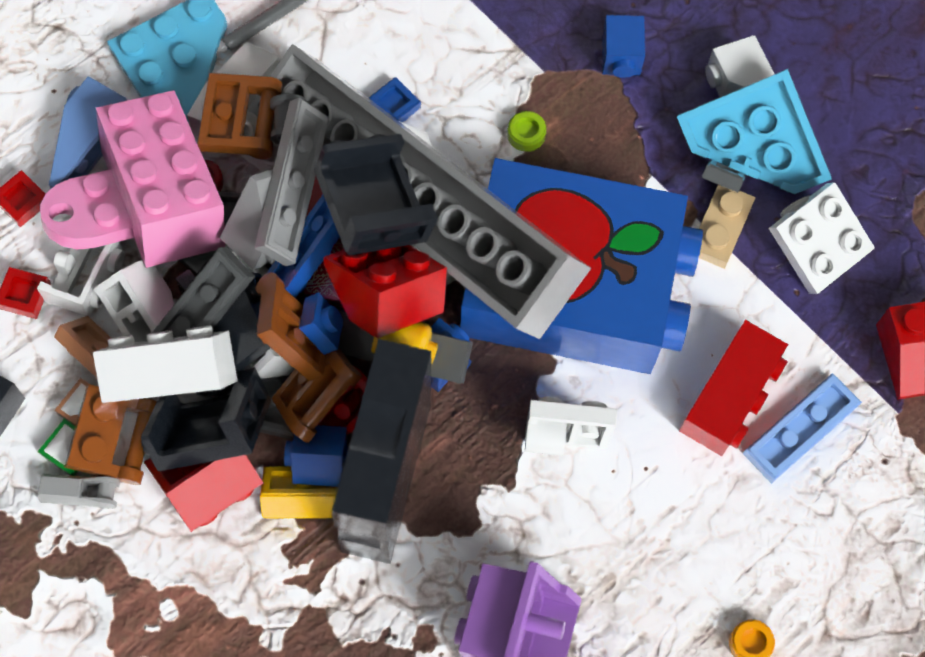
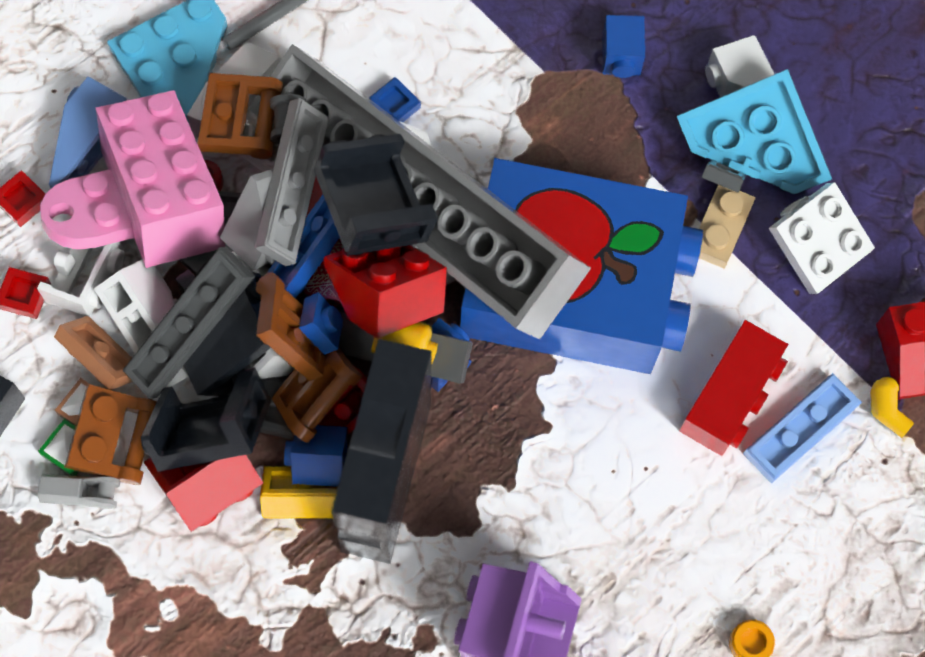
white brick [93,325,237,403] -> none
lime tile [507,111,546,152] -> none
white plate [524,396,617,456] -> none
none -> yellow arm [870,377,914,438]

